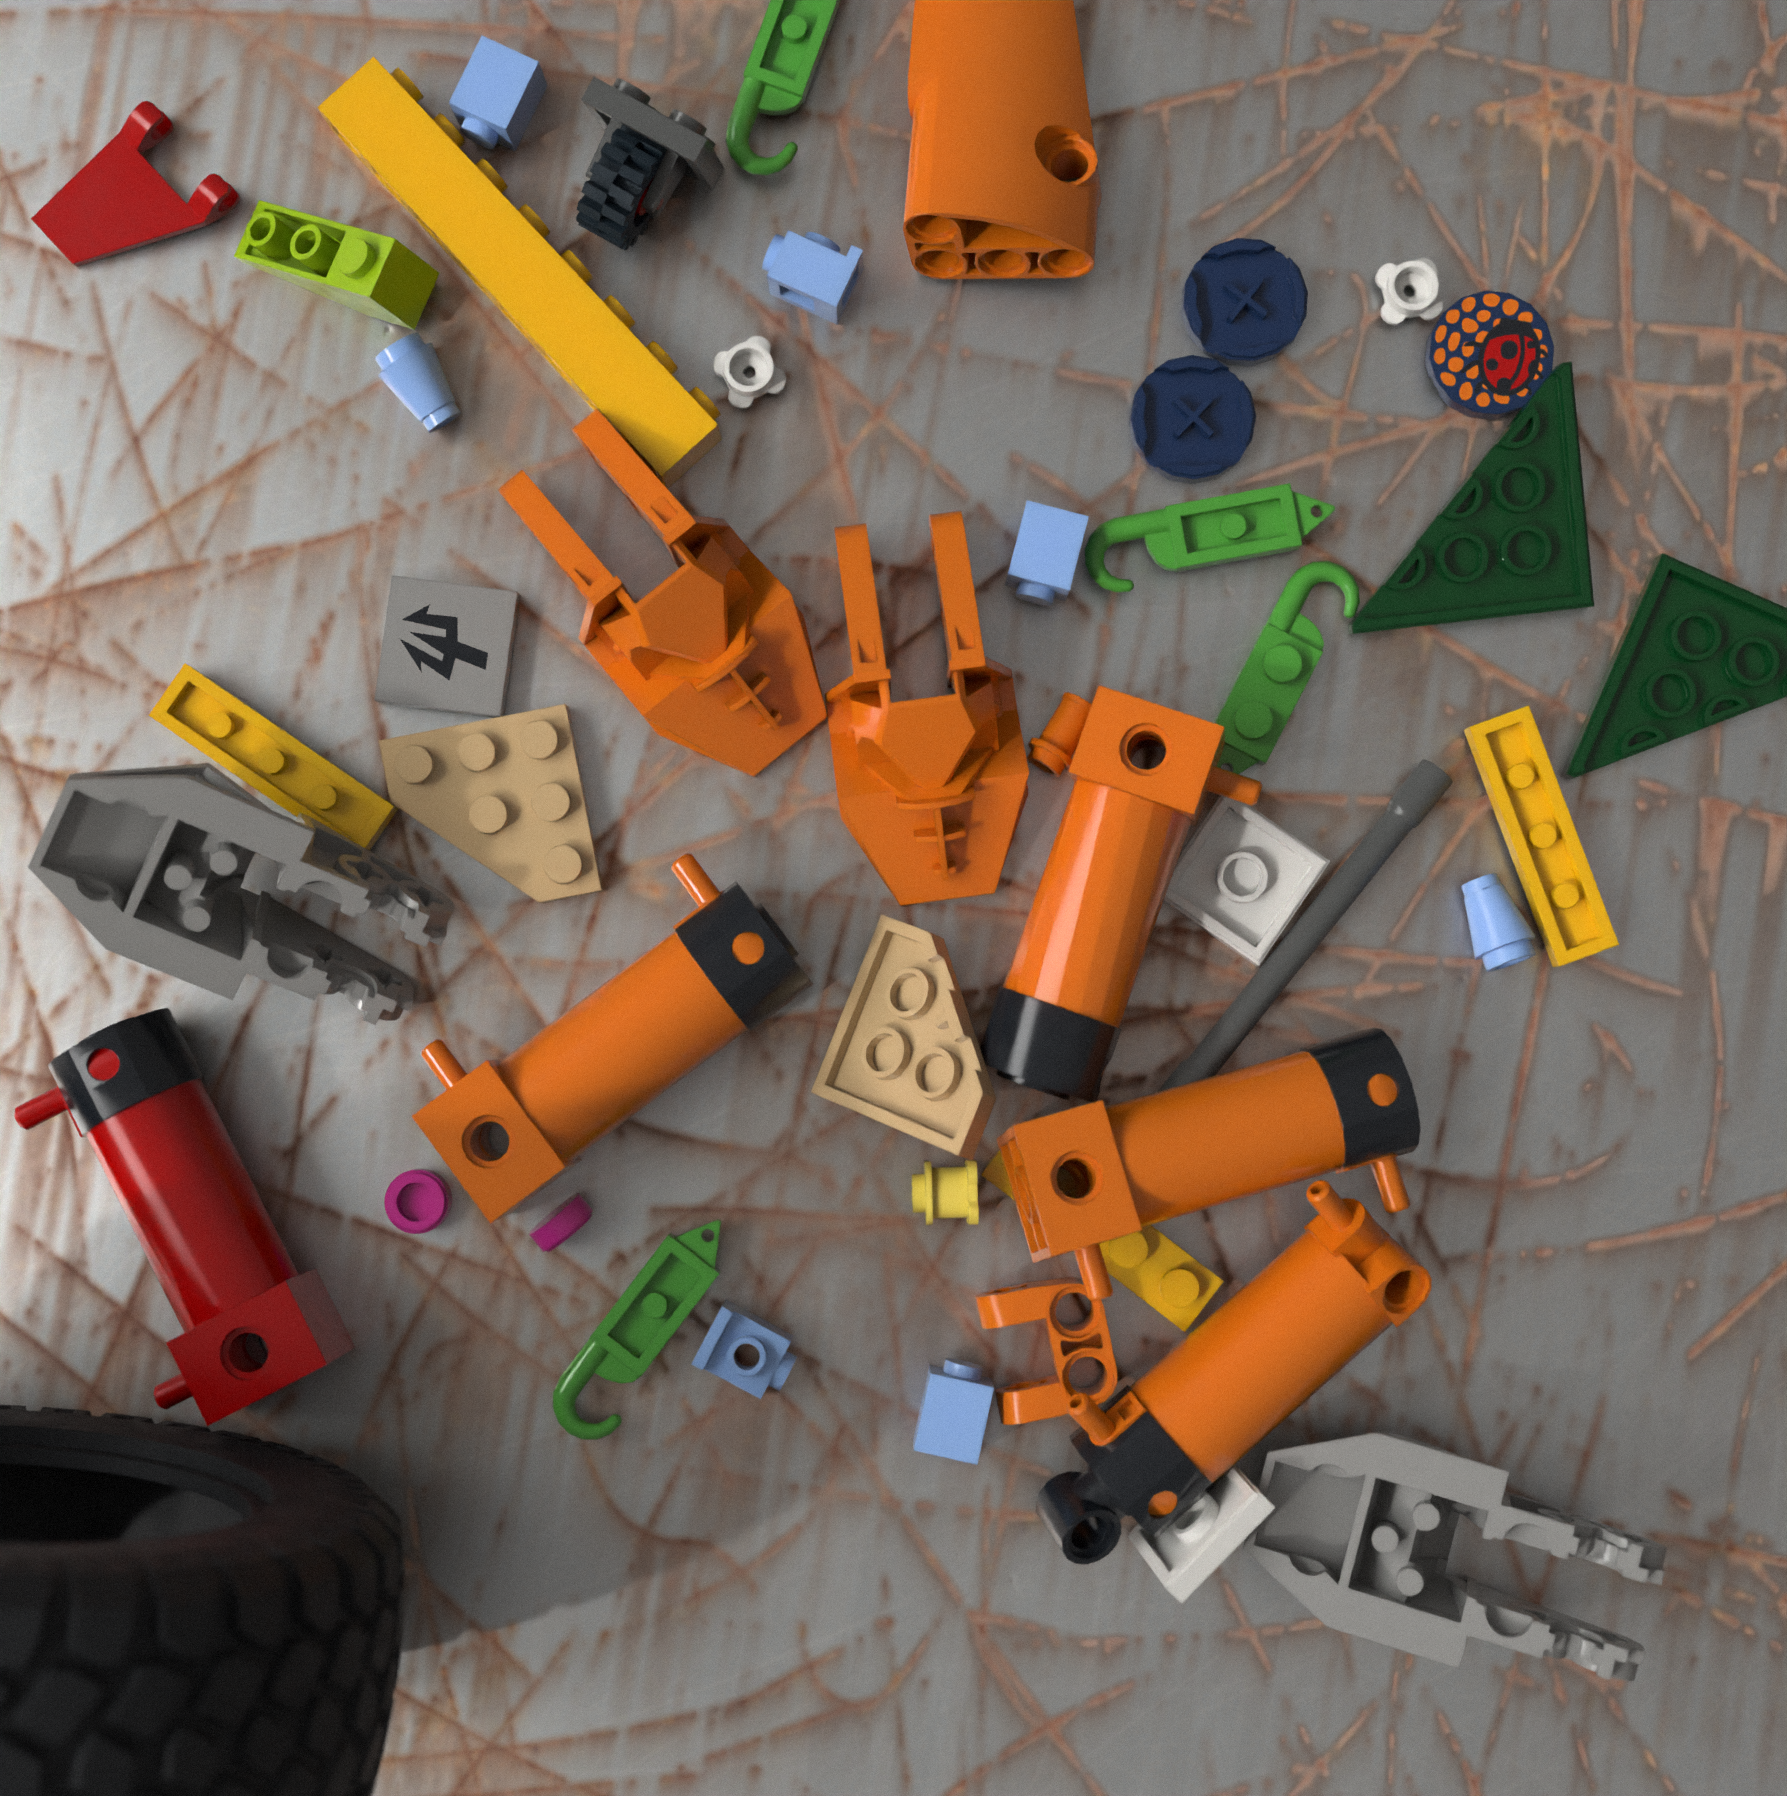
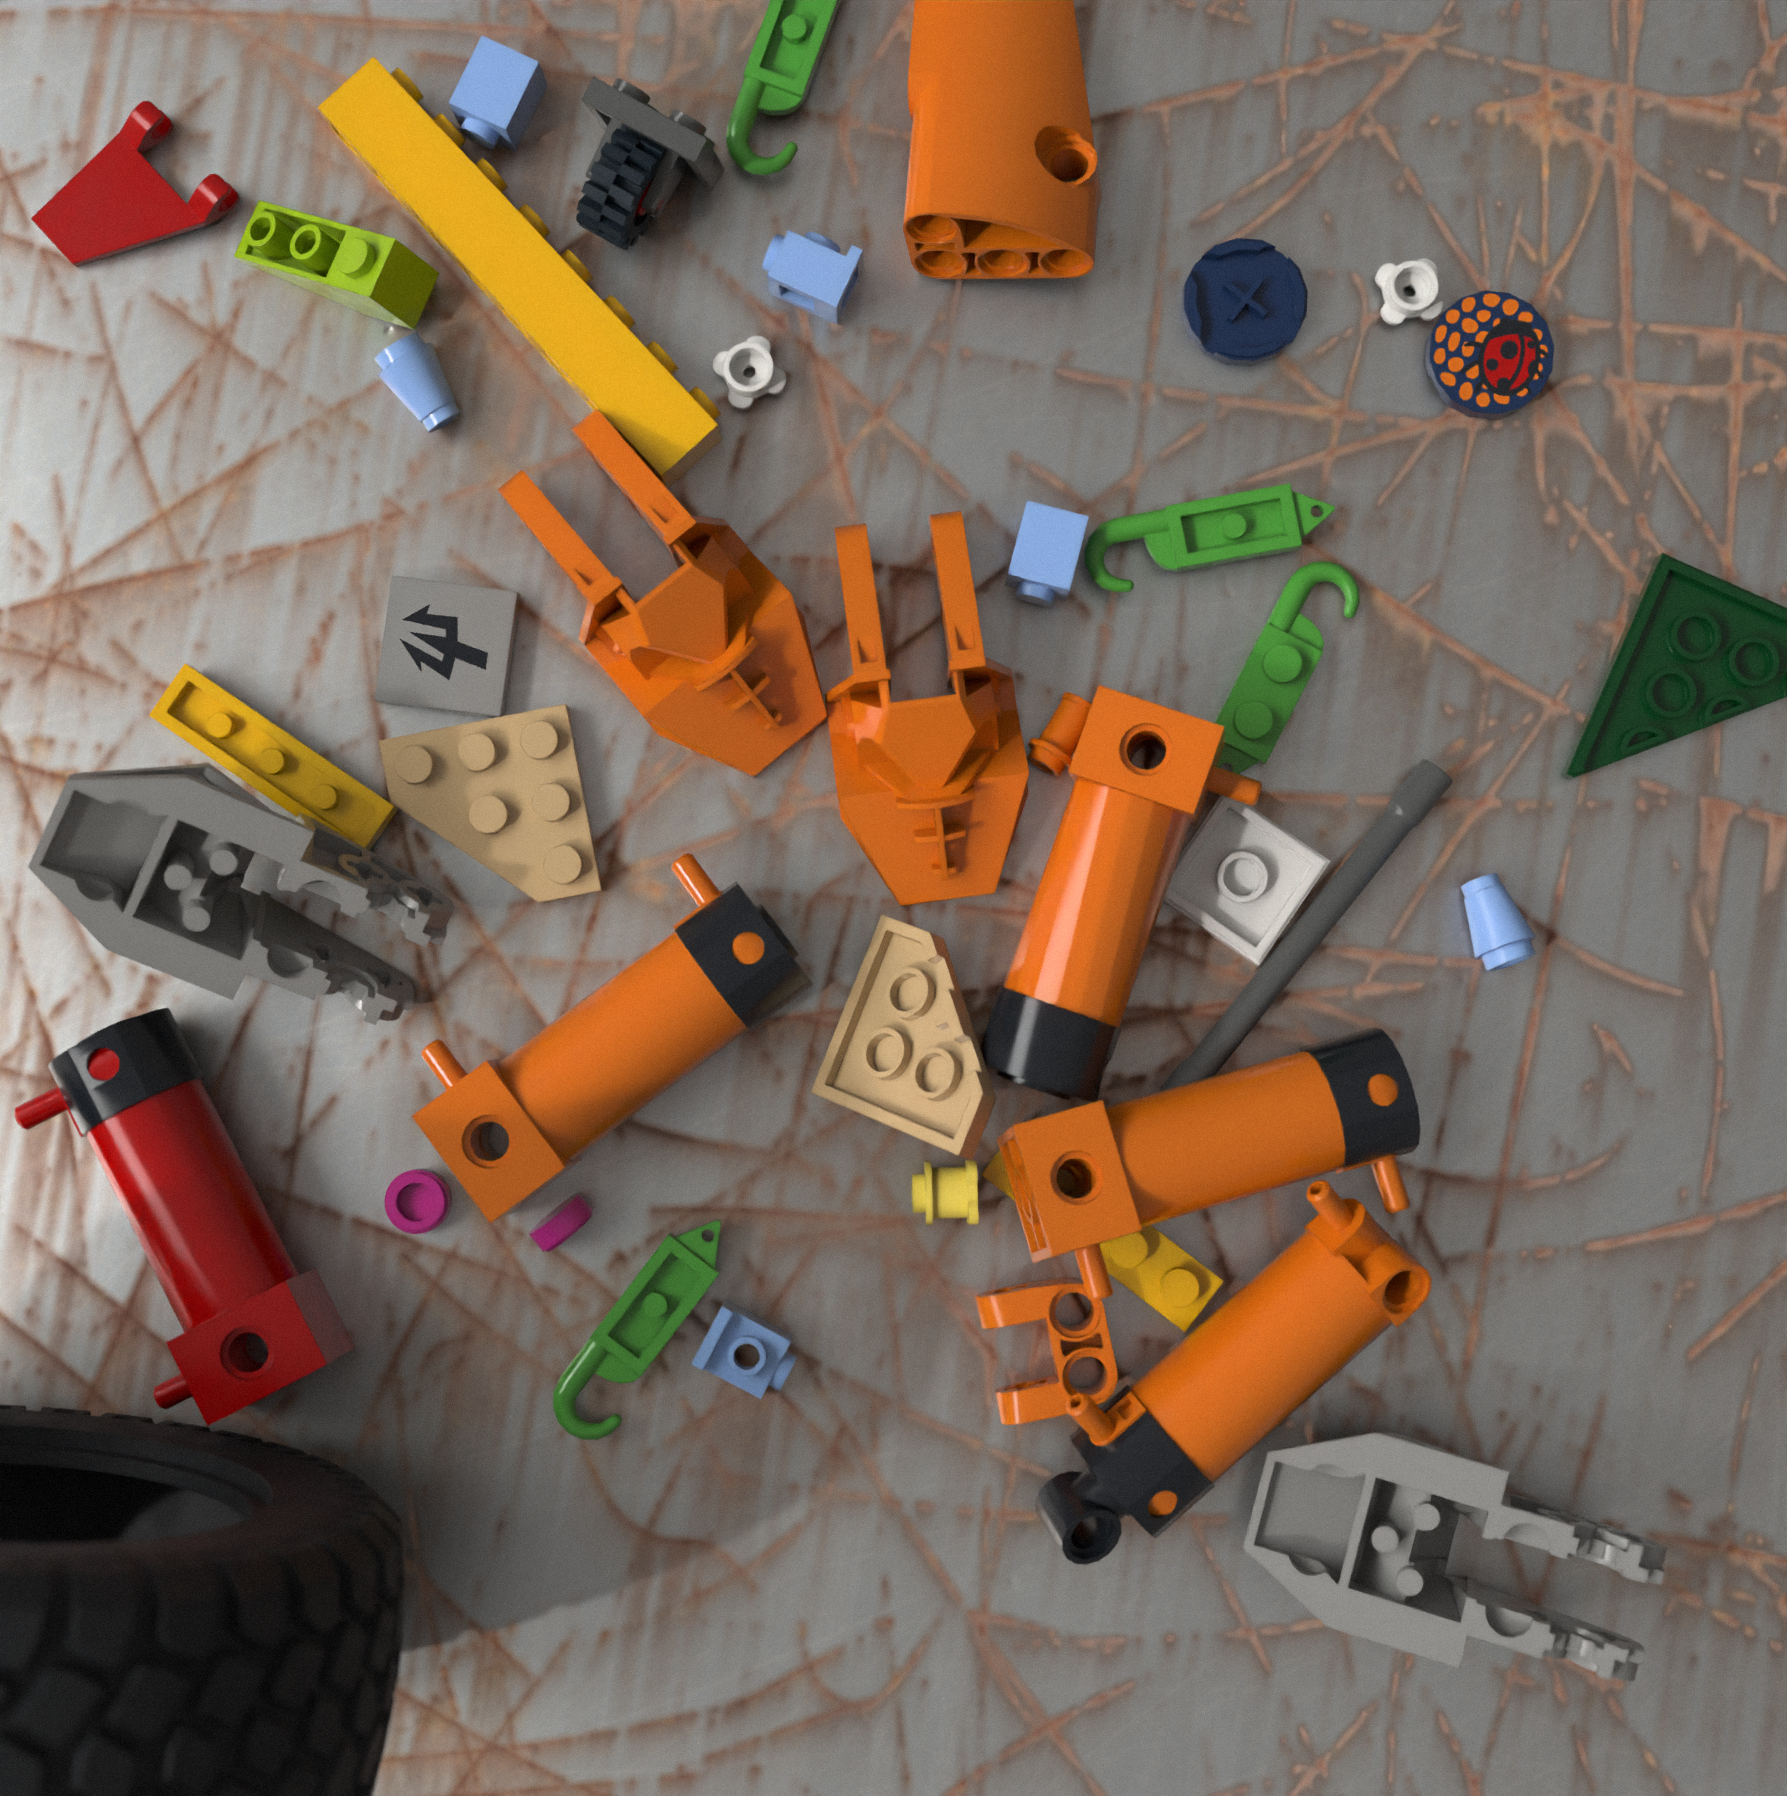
light blue brick [913,1358,994,1465] -> none
dark blue tile [1128,355,1256,484] -> none
white tile [1128,1464,1276,1604] -> none
dark green tile [1348,362,1594,634] -> none
yellow plate [1464,705,1619,967] -> none

